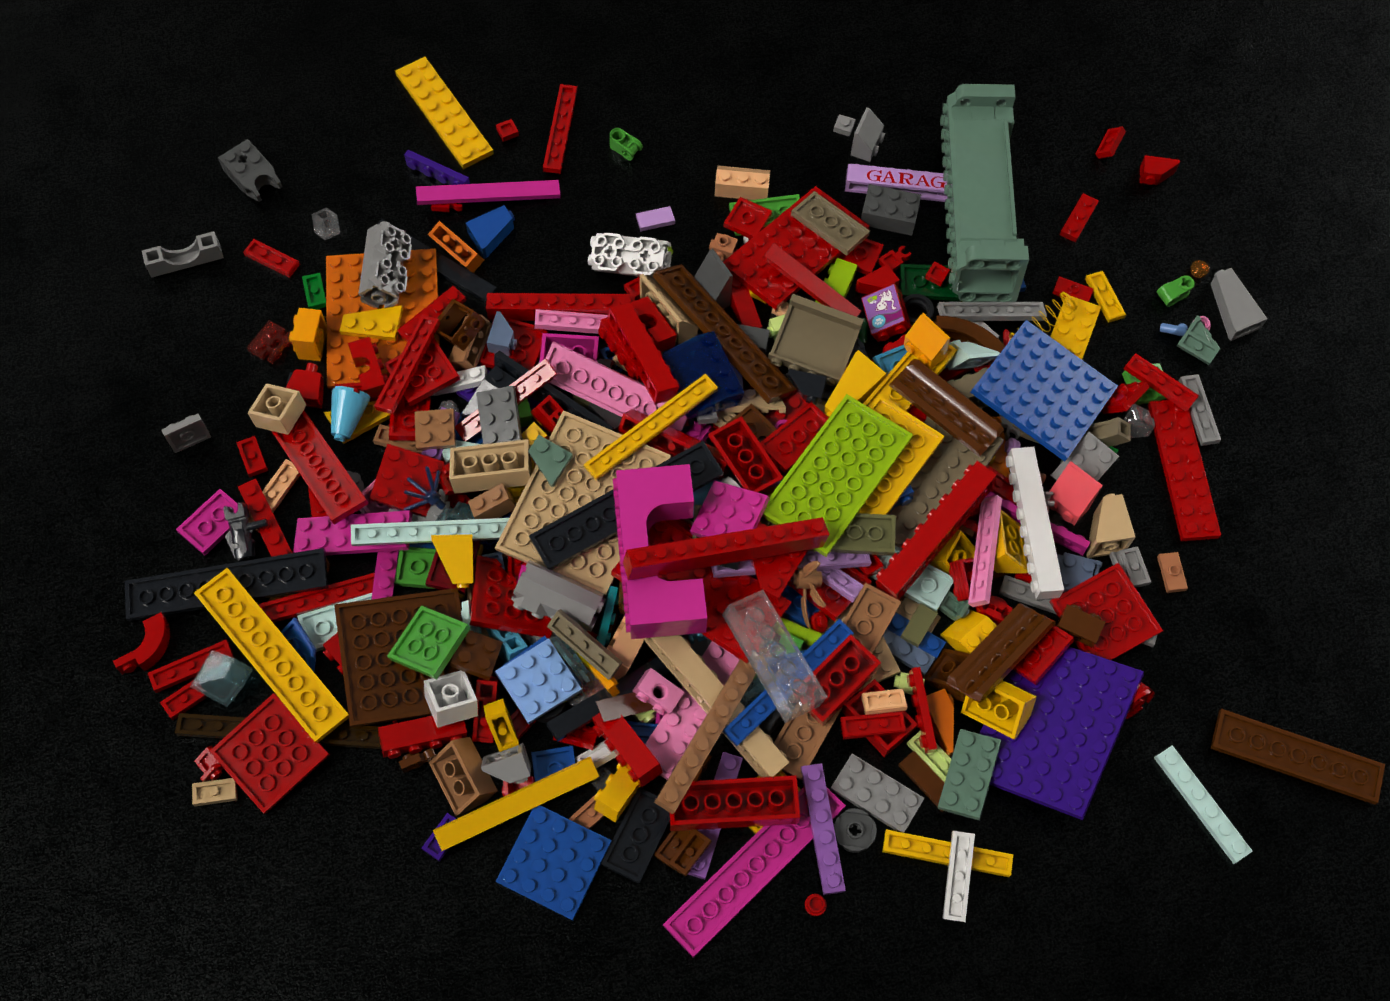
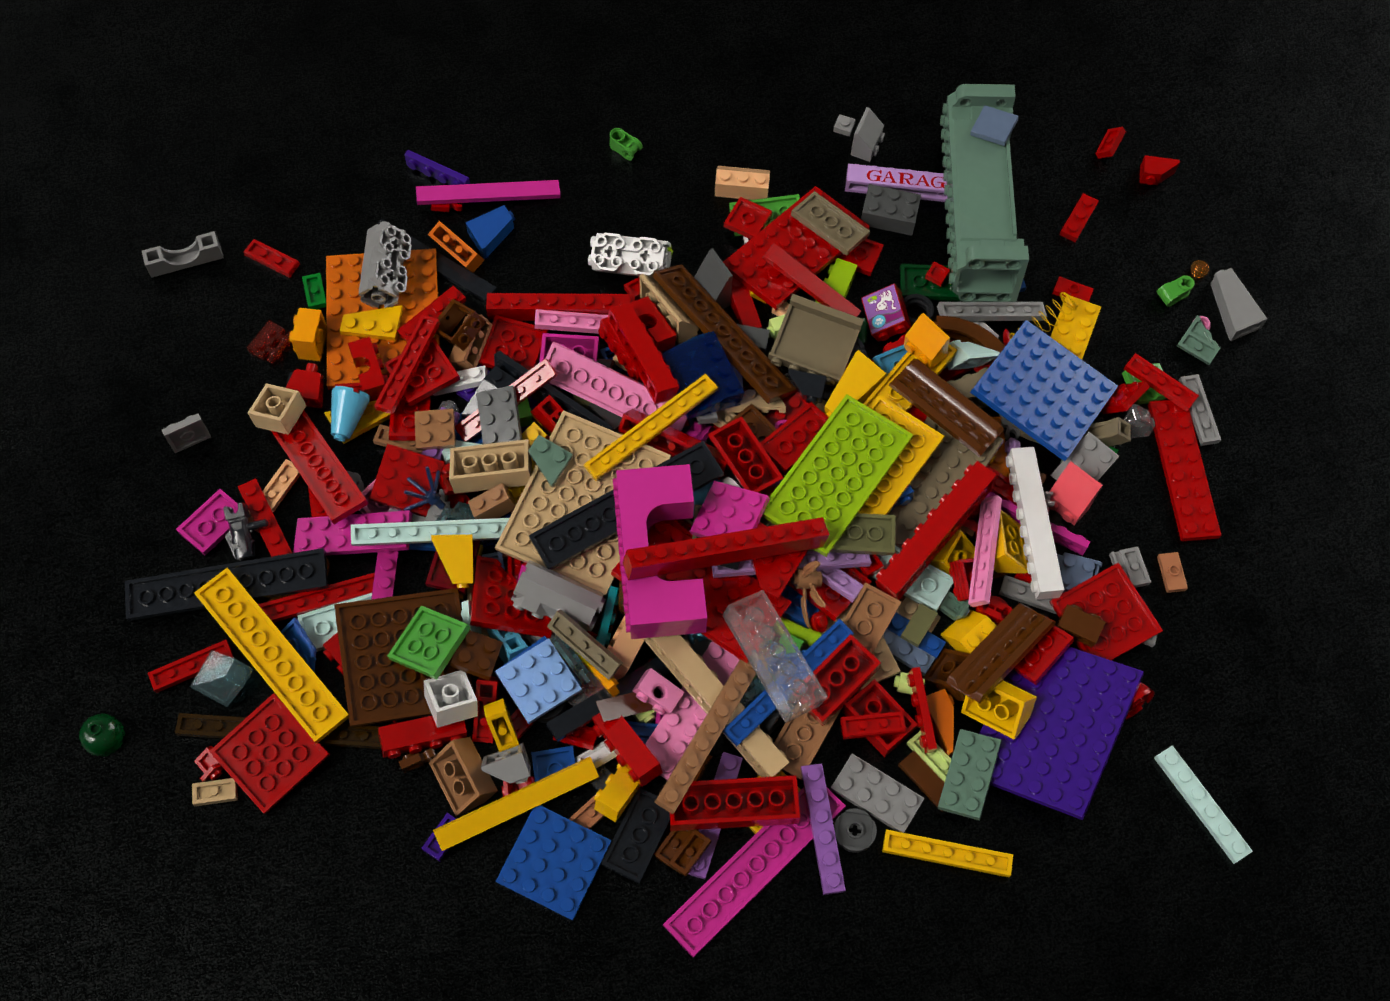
red arch [113,612,170,674] -> none
red plate [160,678,209,720] -> none
dark grey brick [218,139,282,202] -> none
red plate [236,436,268,477] -> none
clear brick [312,208,340,240] -> none
bright green plate [394,547,436,589] -> none
yellow plate [395,57,494,169] -> none
sand blue slope [487,311,517,356] -> none
red plate [496,119,519,142] -> none
red plate [543,84,577,174] -> none
lavender tile [636,206,675,232] -> none
nougat brick [709,233,738,261] -> none
red plate [805,894,827,916] -> none
red slope [855,264,900,295] -> none
light nougat plate [861,689,907,715] -> none
red plate [878,246,911,272] -> none
white plate [943,831,975,922] -> none
yellow tile [1085,271,1126,323] -> none
tan slope [1086,494,1135,558] -> none
medium blue arm [1160,323,1188,336] -> none
reddish brown plate [1210,709,1385,805] -> none
none -> dark green cylinder [79,714,125,757]
none -> sand blue tile [970,105,1018,146]

